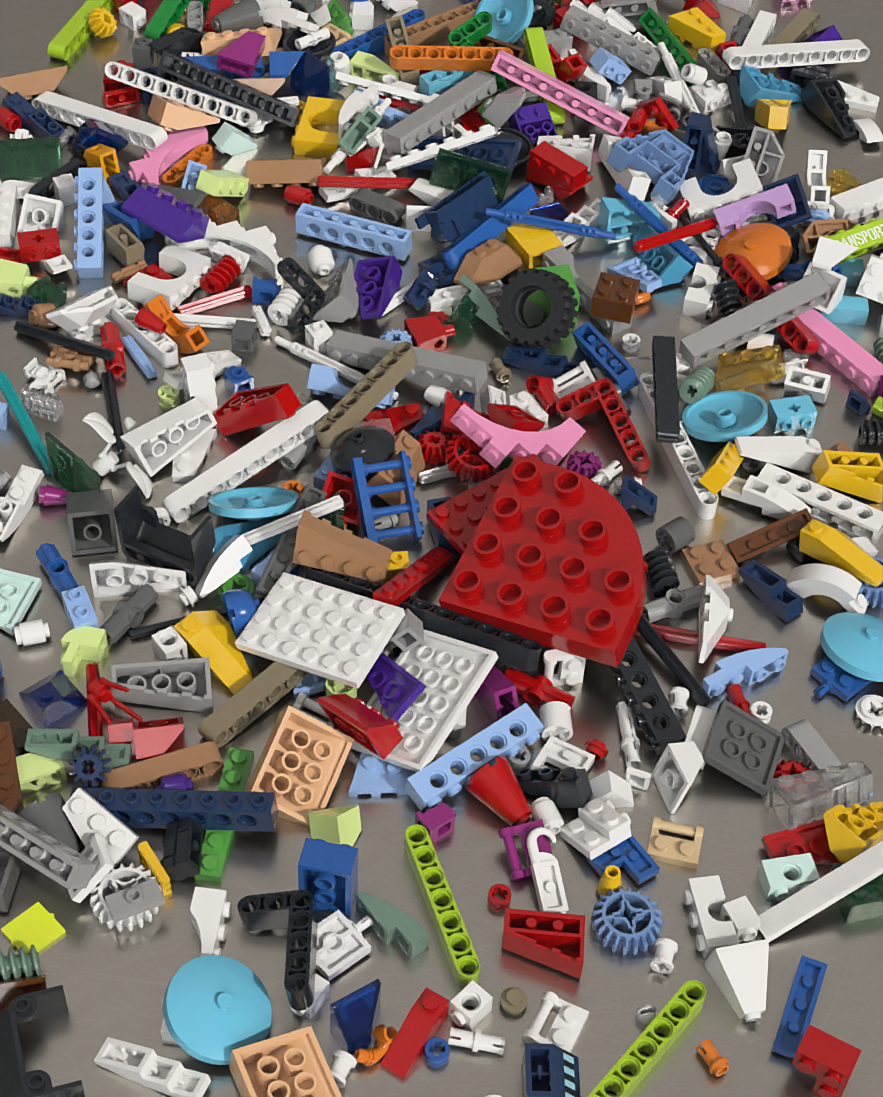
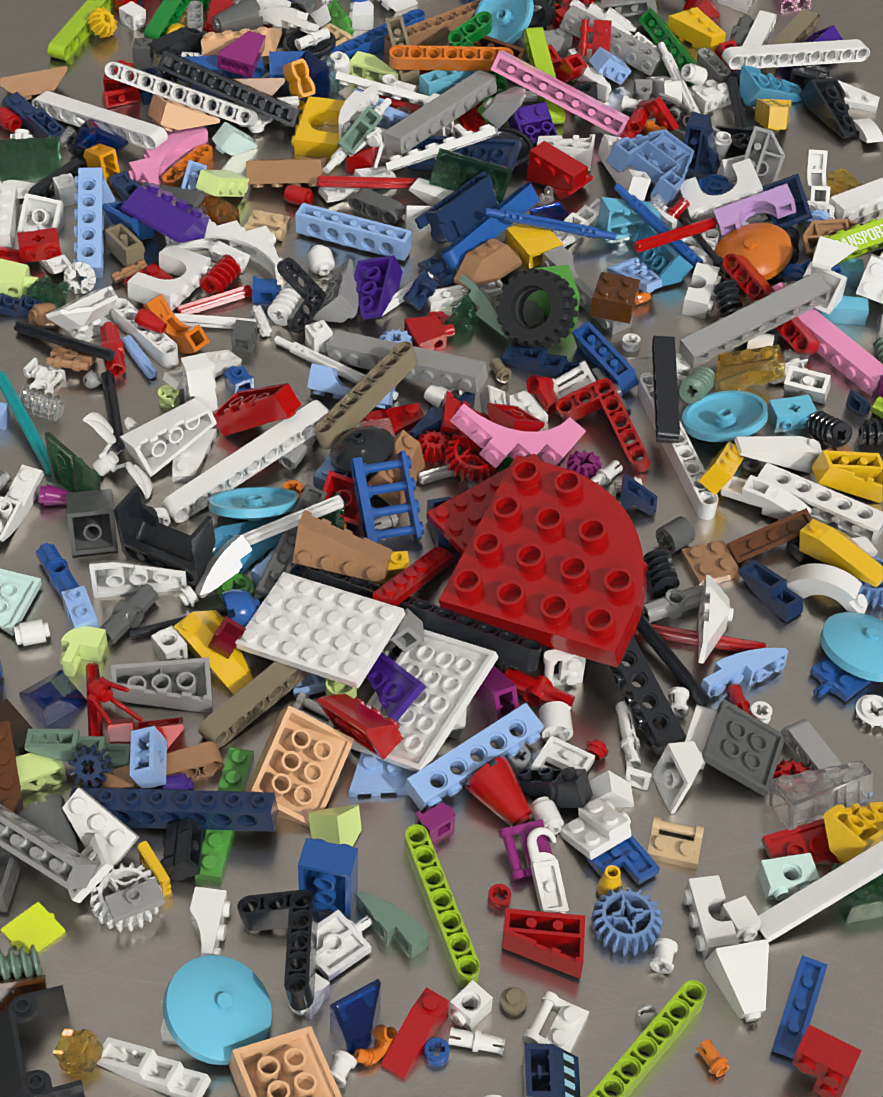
none -> clear yellow brick [53,1029,104,1075]
none -> white gear [63,262,96,294]
none -> light blue brick [130,726,167,789]
none -> dark red panel [208,616,246,659]
none -> tan plate [244,210,291,241]
none -> light orange brick [283,58,315,99]
none -> red plate [578,19,612,56]
none -> black piece [807,411,852,448]

